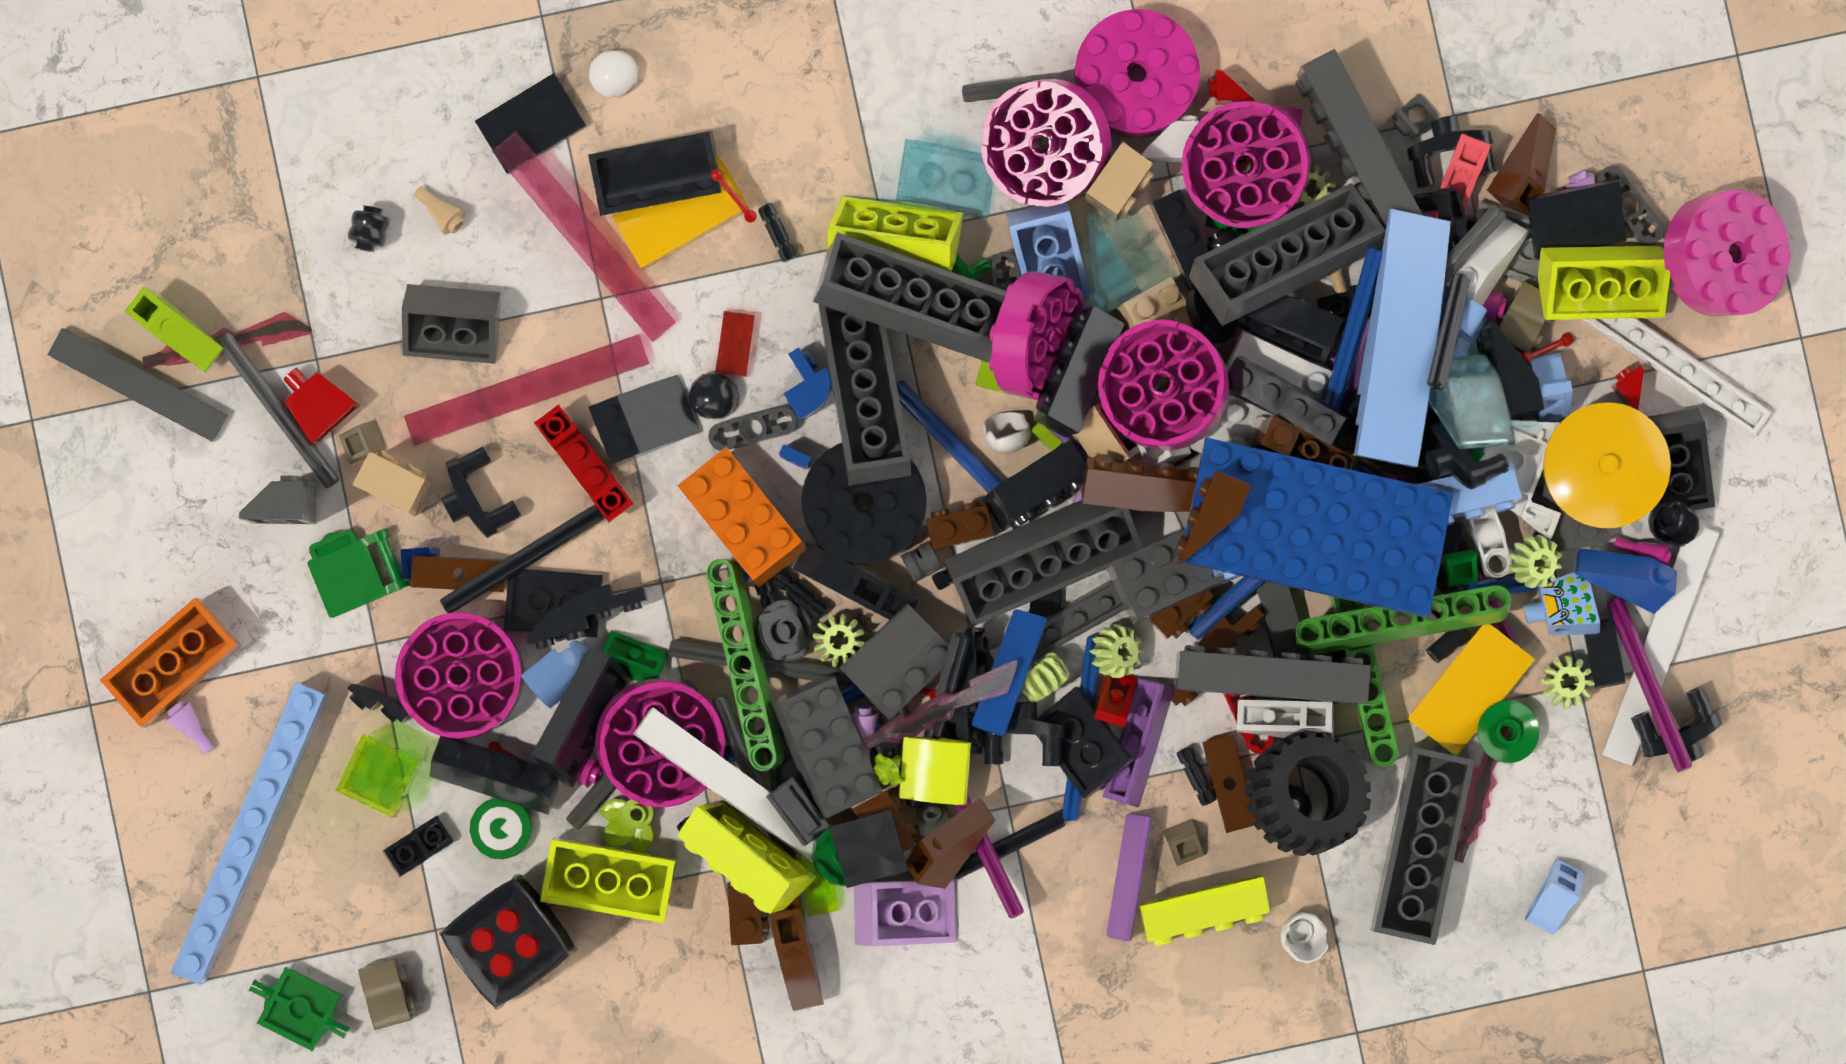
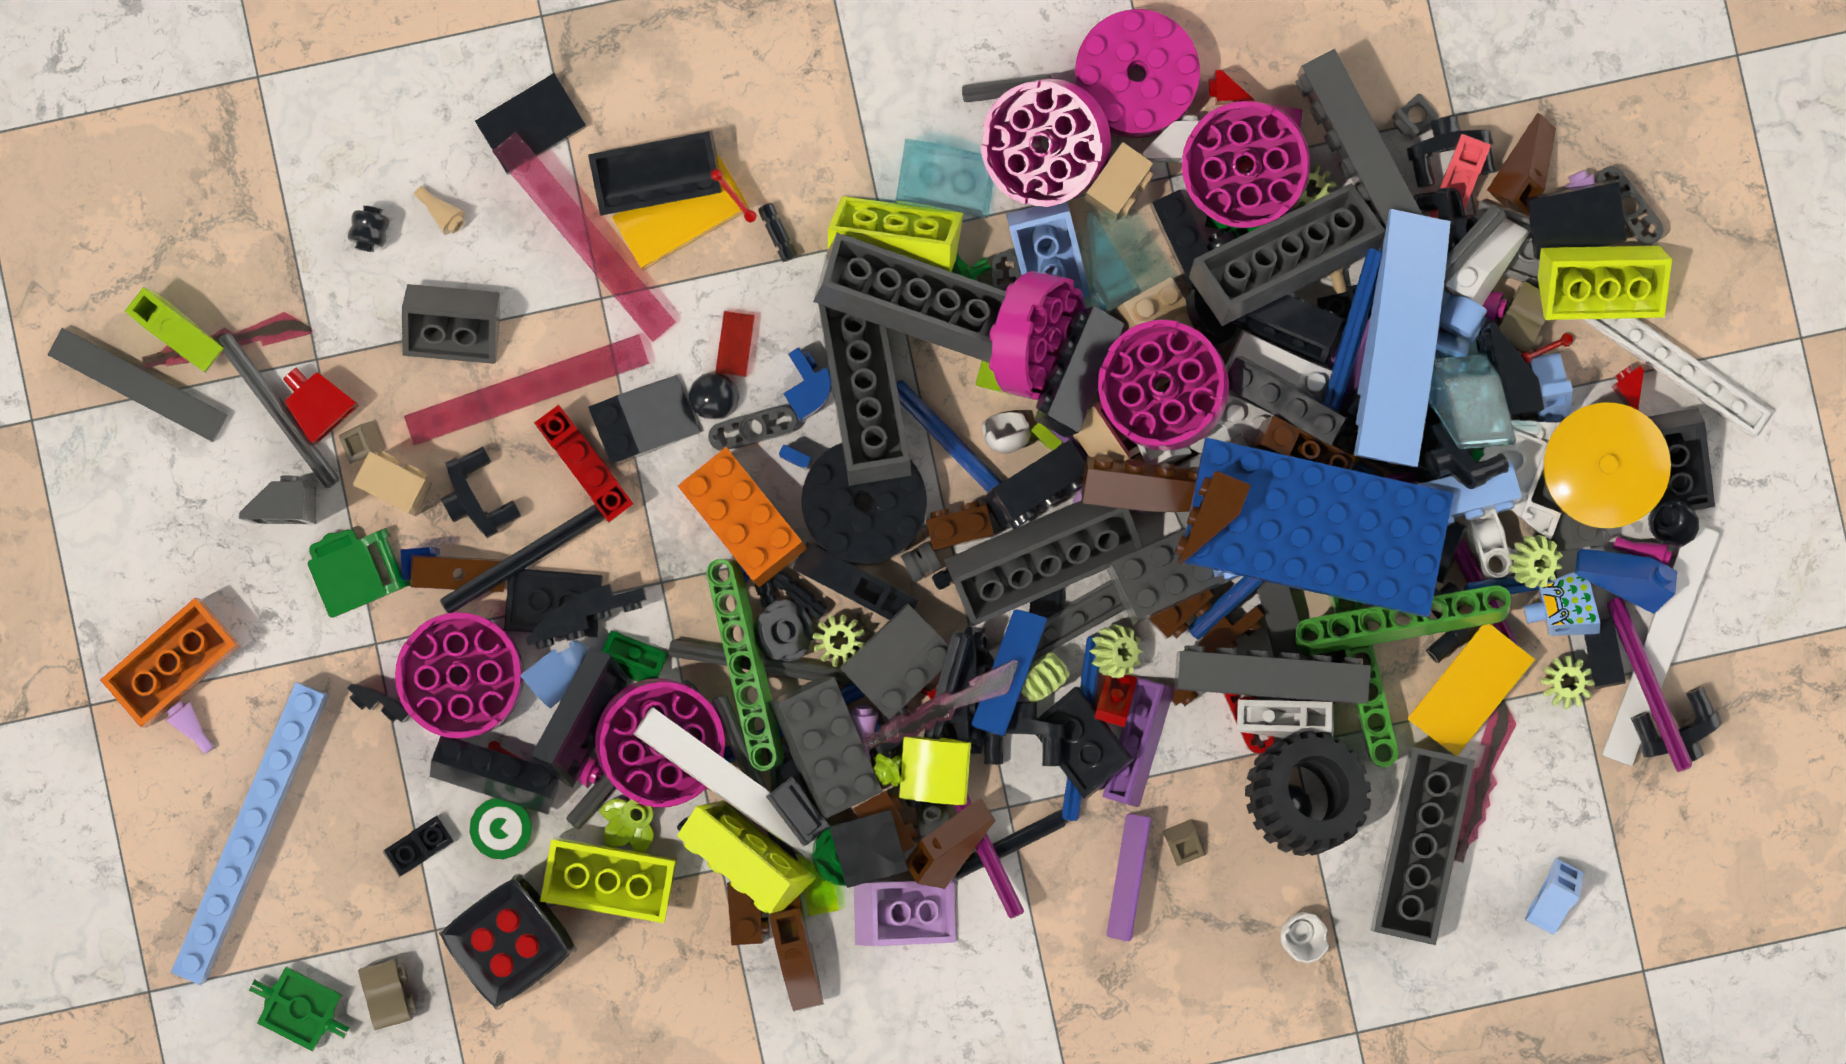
clear neon green brick [335,734,423,818] -> none
white hair [589,50,638,98] -> none
neon yellow slope [1138,875,1270,946] -> none
black axle [1177,746,1216,806] -> none
reddish brown tile [1202,734,1256,833] -> none
black axle [1427,274,1470,390] -> none
green tile [1444,549,1478,587] -> none
green dish [1477,700,1539,763] -> none
dark pink brick [1664,189,1791,317] -> none

